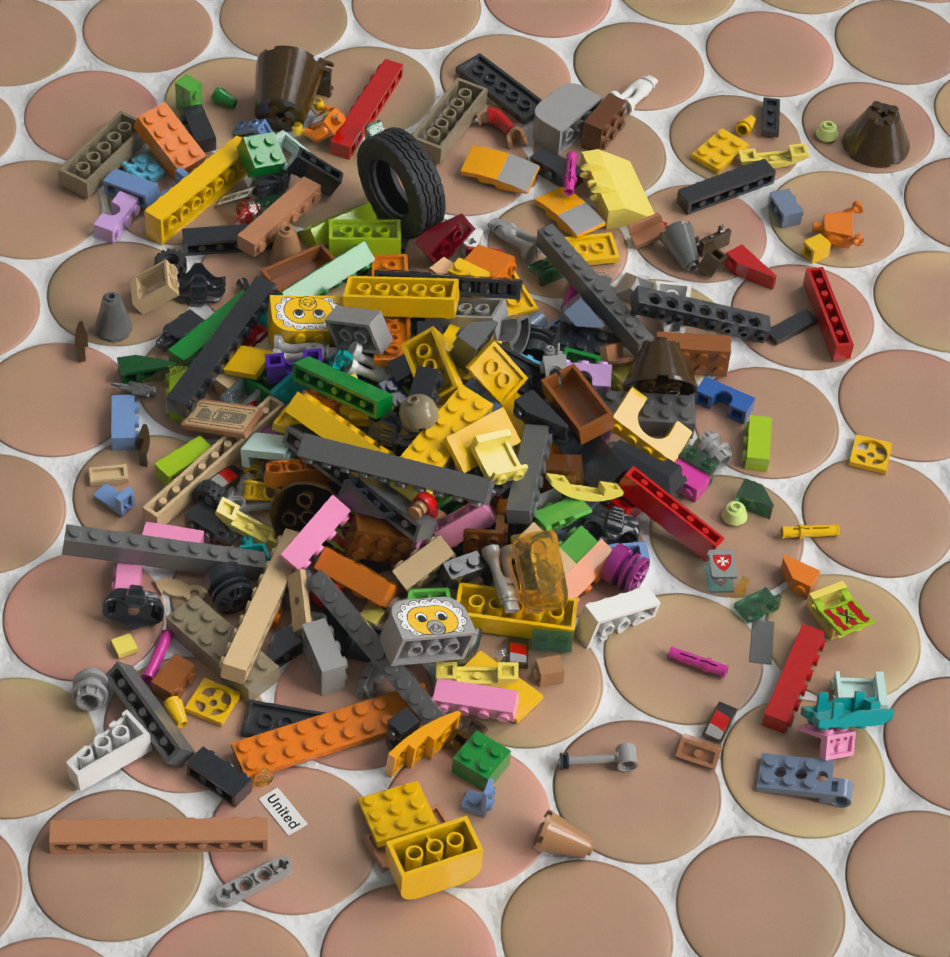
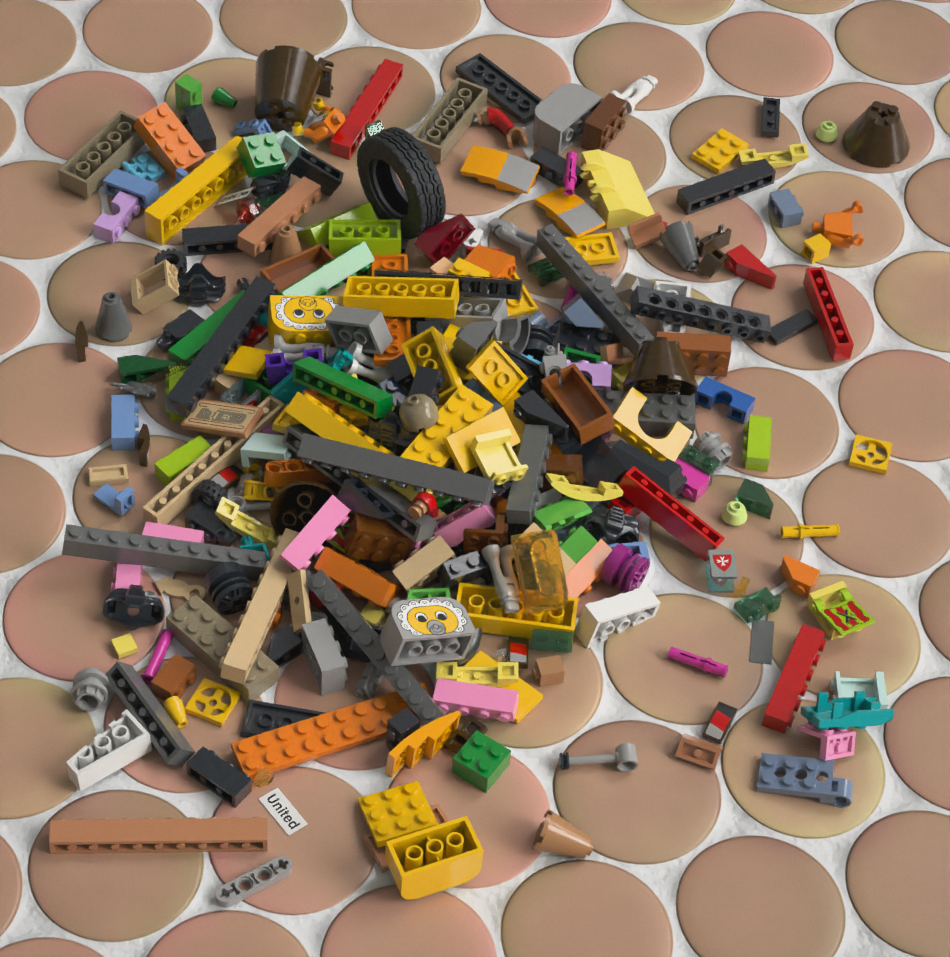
medium blue bracket [461,778,496,818] -> none
yellow cone [736,115,756,136] -> none

